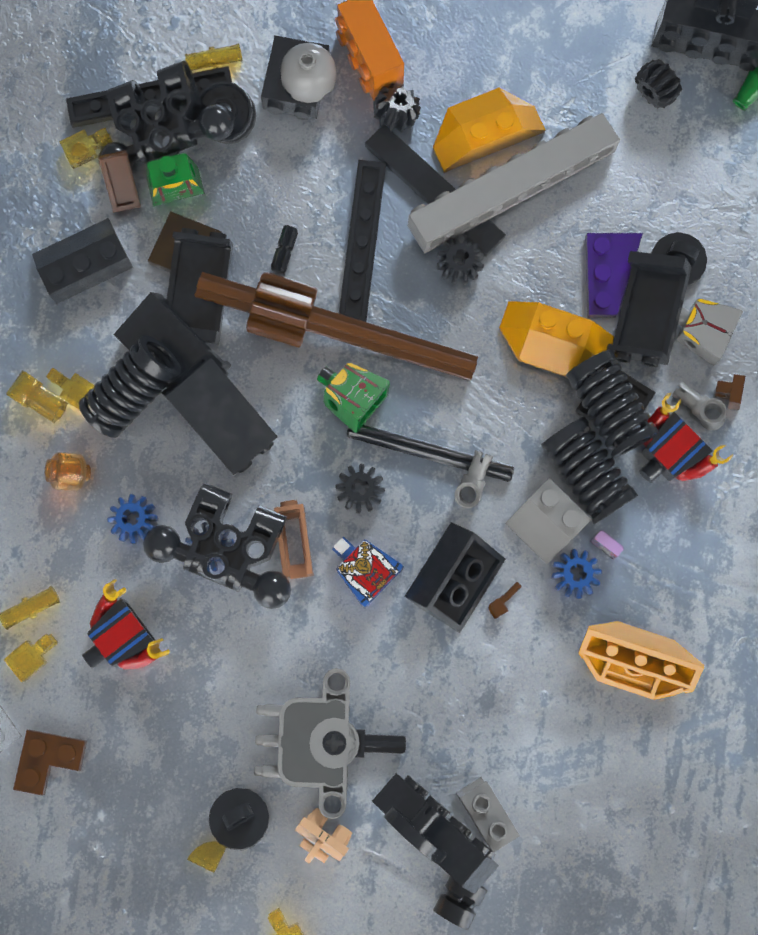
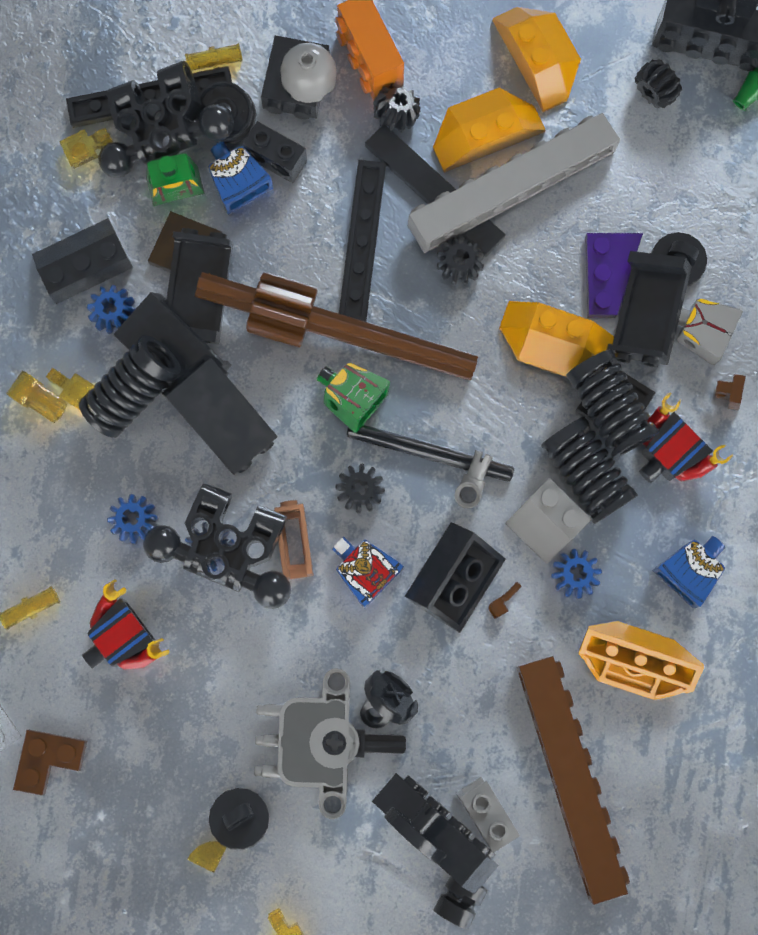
clear yellow plate [3,634,58,682] -> none
clear orange head [44,452,91,491] -> none
reddish brown tile [98,150,141,213] -> none
black piece [271,225,298,274] -> none
light nougat hips [295,808,352,863] -> none
lavender tile [590,530,624,559] -> none
light grey pin [672,382,726,430] -> none
none -> blue gear [87,285,135,334]
none -> blue torso [208,142,273,215]
none -> black brick [243,121,307,183]
none -> black tile [360,670,418,729]
none -> light orange wedge [492,7,581,112]
none -> reddish brown brick [516,656,630,905]
none -> blue torso [652,536,726,609]

